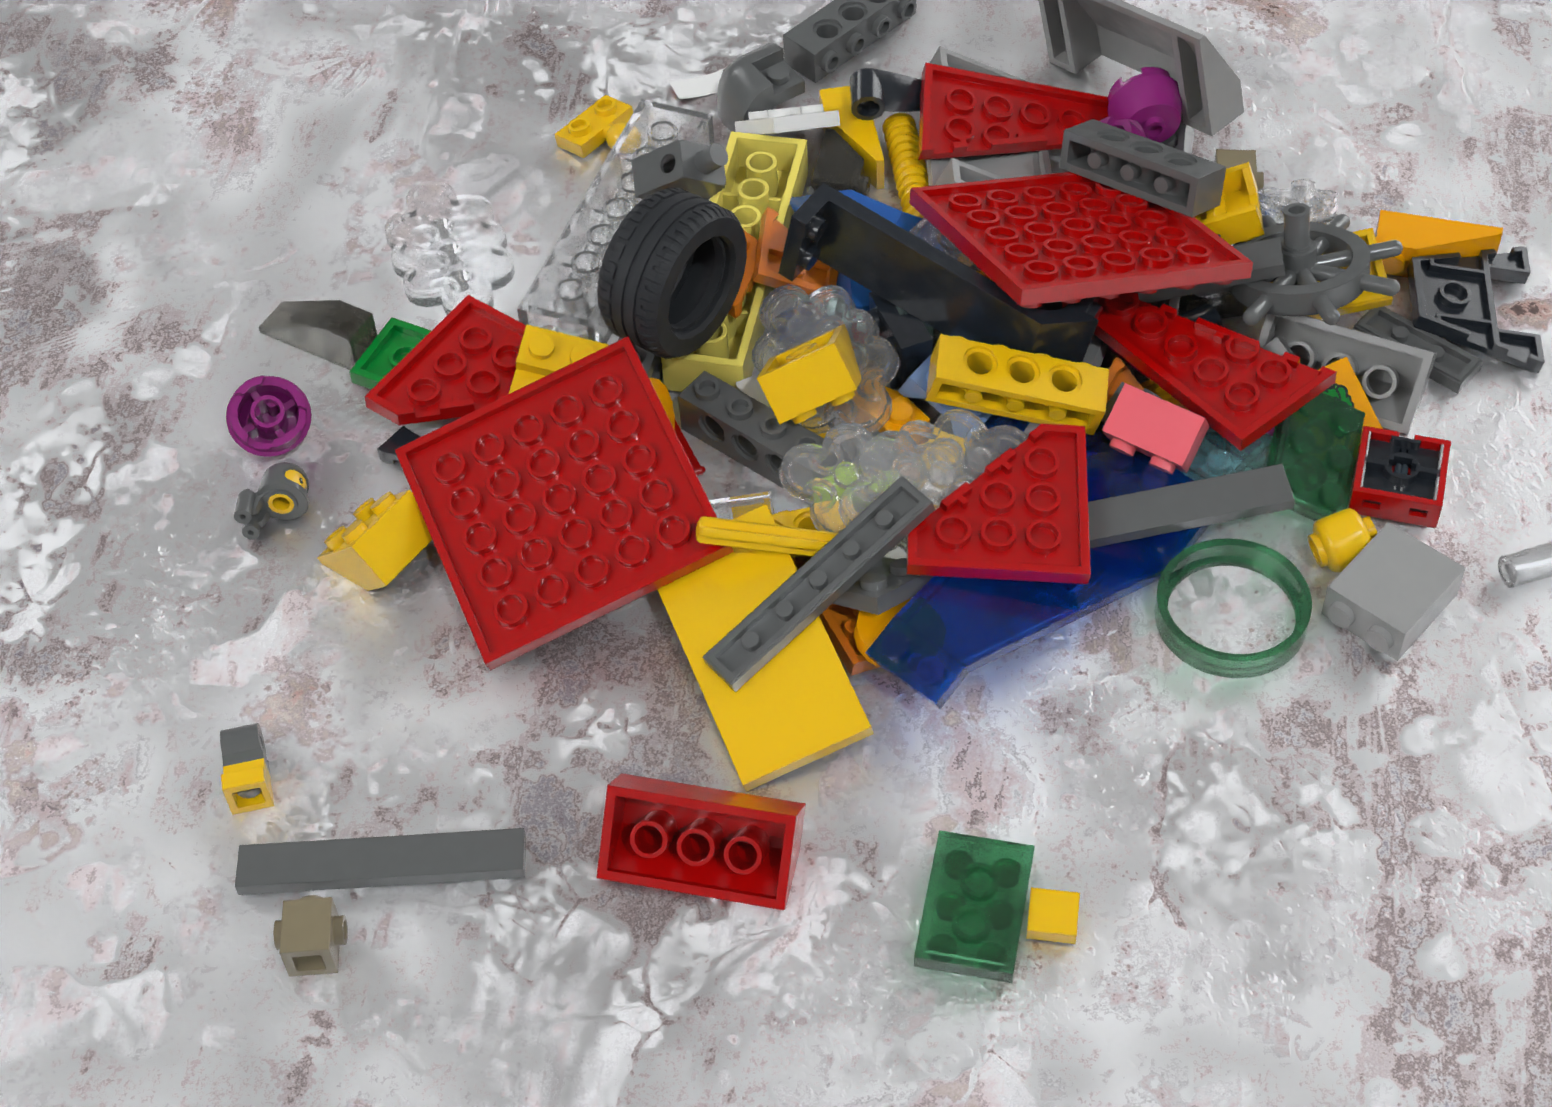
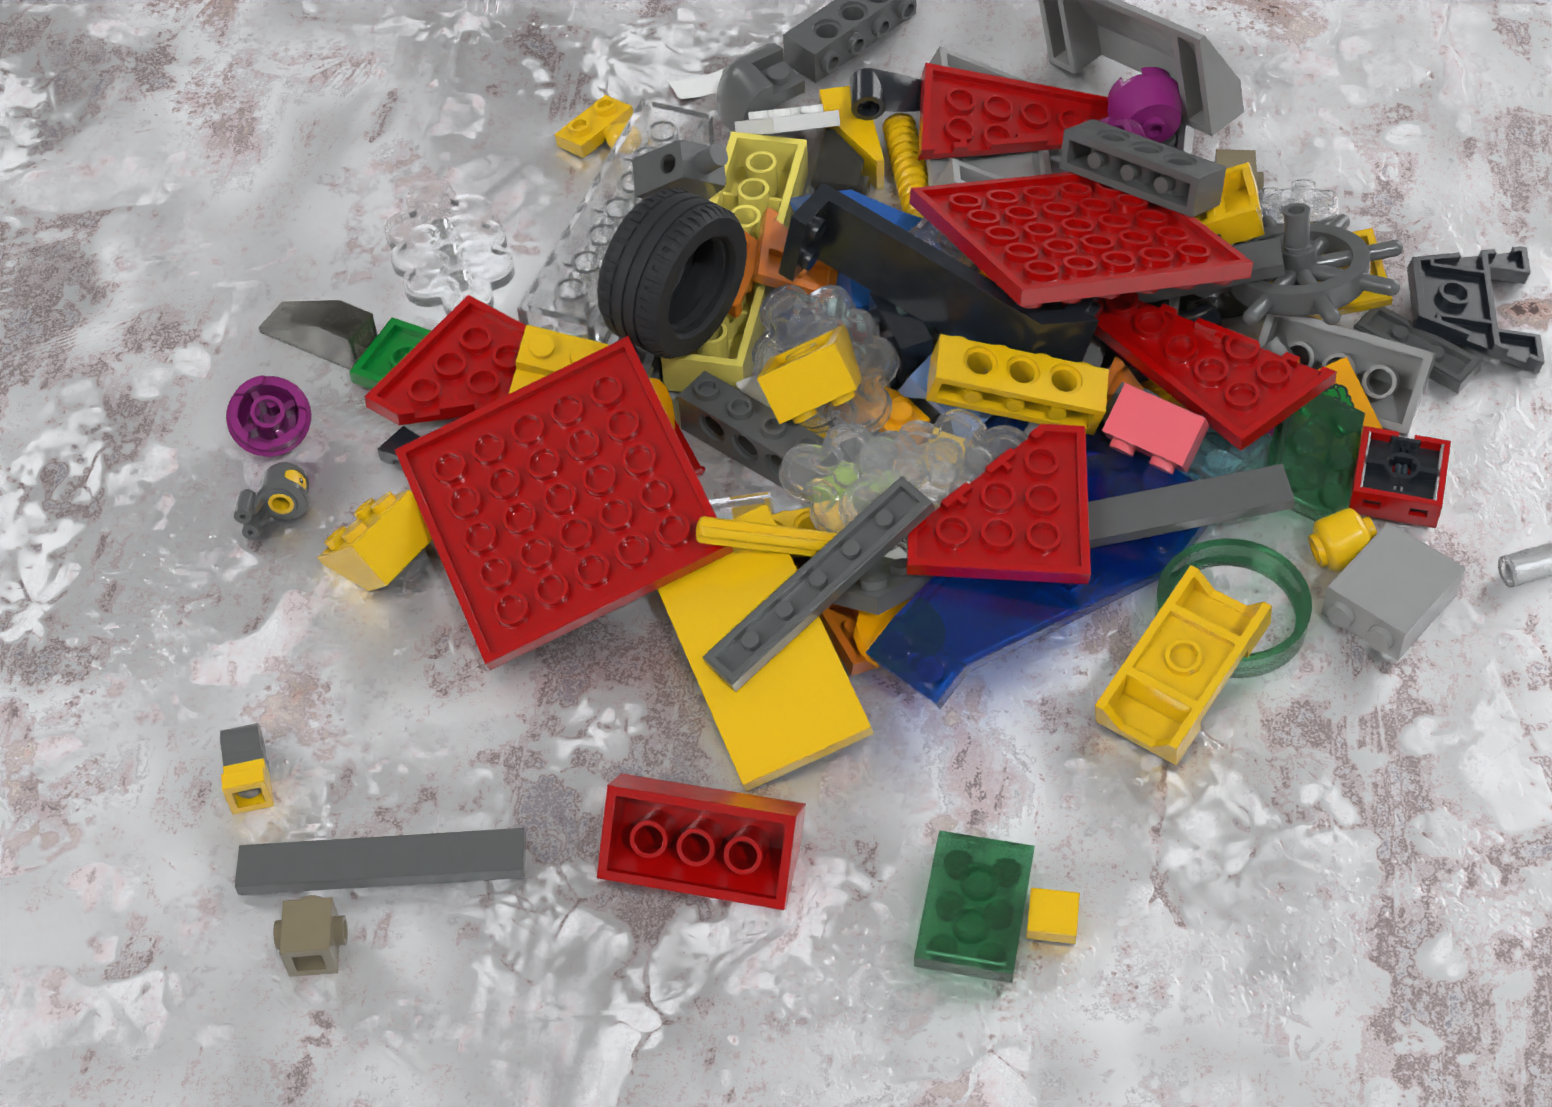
light orange slope [1375,210,1503,277] -> none
none -> yellow piece [1095,565,1272,766]

